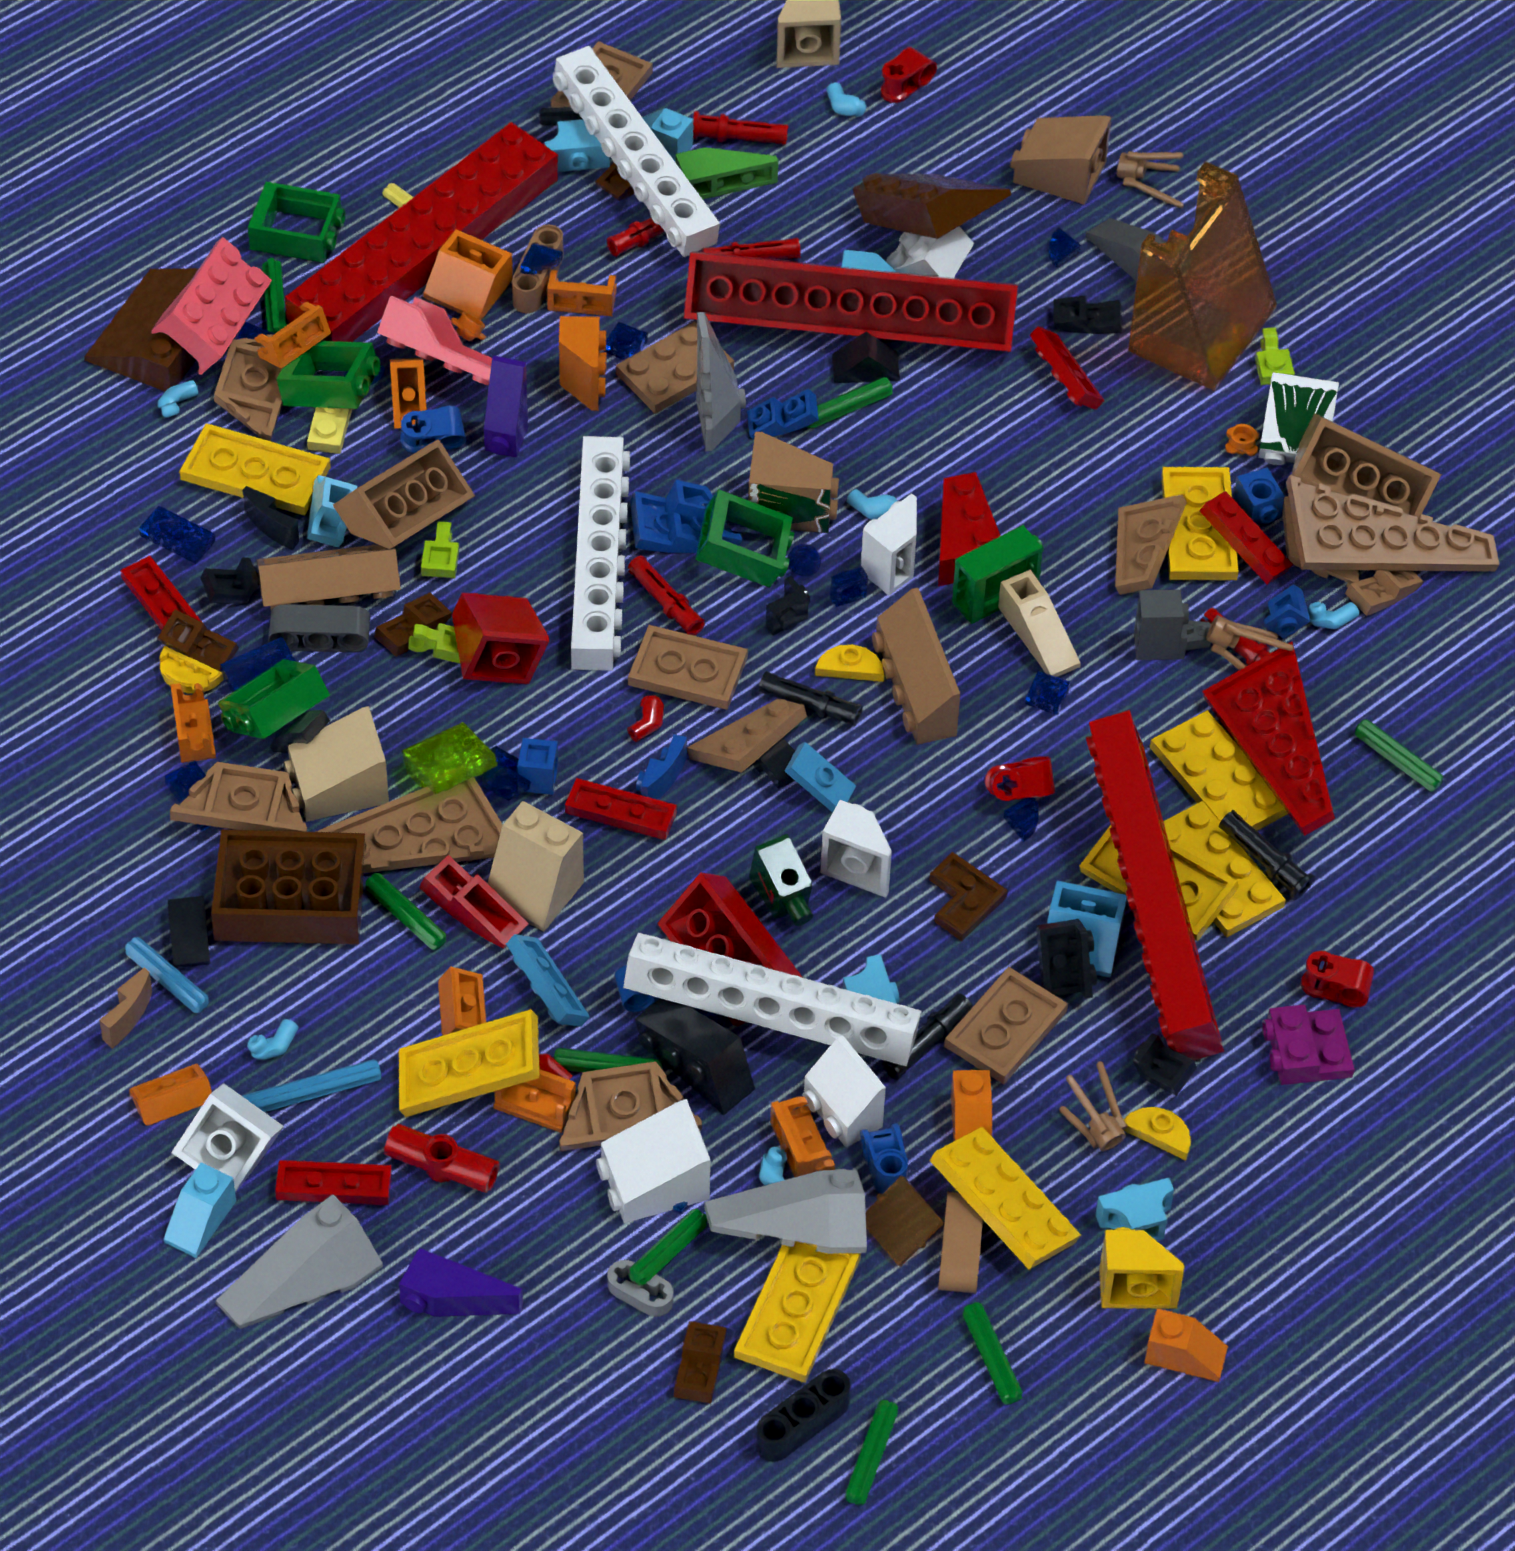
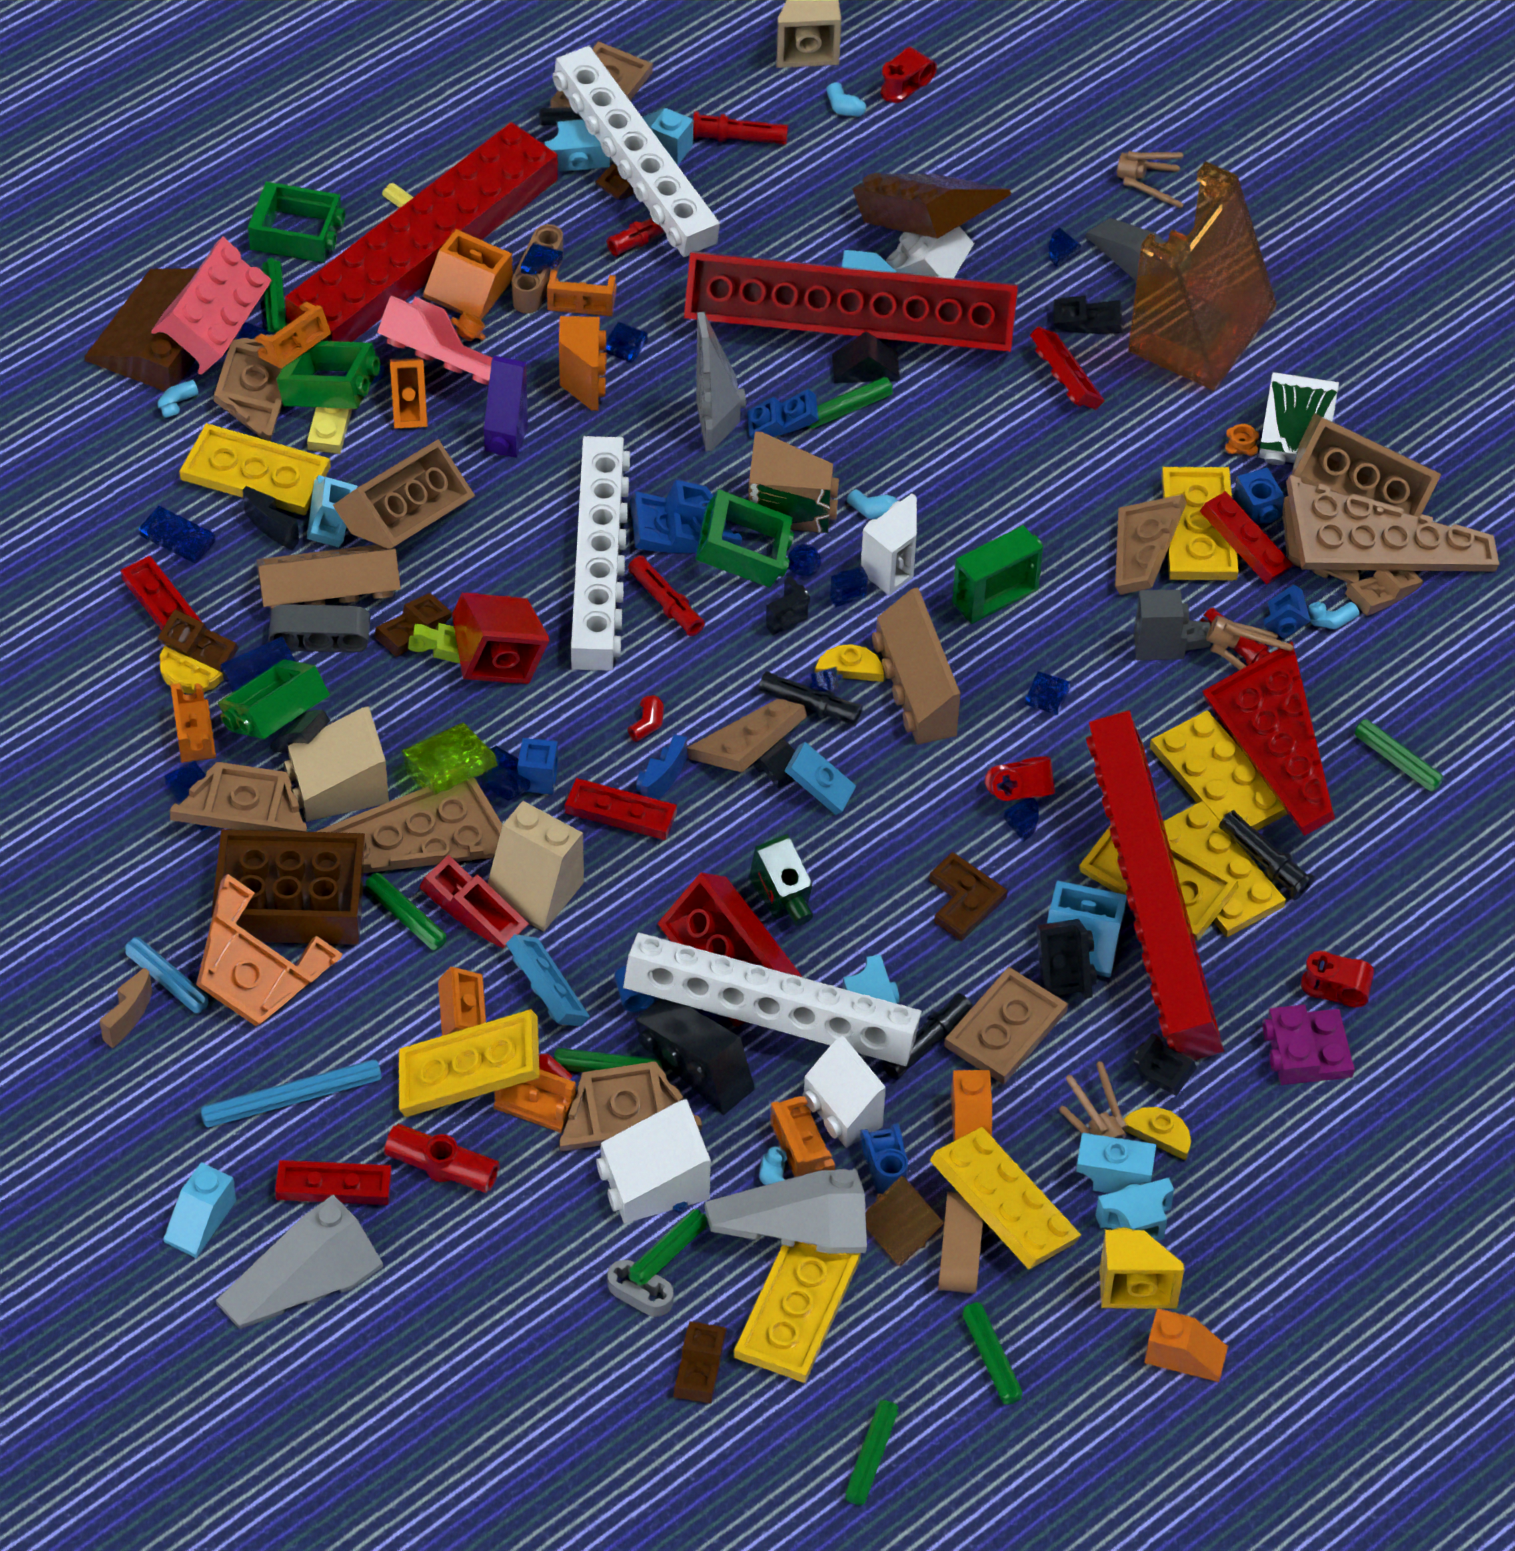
orange slope [129,1064,212,1126] -> none
black slope [167,896,211,968] -> none
white slope [171,1083,284,1193] -> none
black bracket [200,557,259,604] -> none
medium azure arm [247,1019,298,1061] -> none
dark purple slope [399,1248,523,1317] -> none
blue piece [400,406,466,453] -> none
lime plate [421,521,459,578] -> none
medium nougat plate [616,321,734,414] -> none
medium nougat plate [628,625,748,710] -> none
bright green slope [675,147,778,199] -> none
red pin [702,238,801,260] -> none
black beam [756,1369,851,1462] -> none
white slope [820,800,892,897] -> none
red wedge [938,472,1002,587] -> none
tan slope [998,570,1081,680] -> none
medium nougat slope [1010,116,1112,205] -> none
lime plate [1255,327,1295,385] -> none
none -> orange wing [196,874,343,1026]
none -> clear blue plate [809,667,844,692]
none -> medium azure brick [1076,1133,1156,1193]

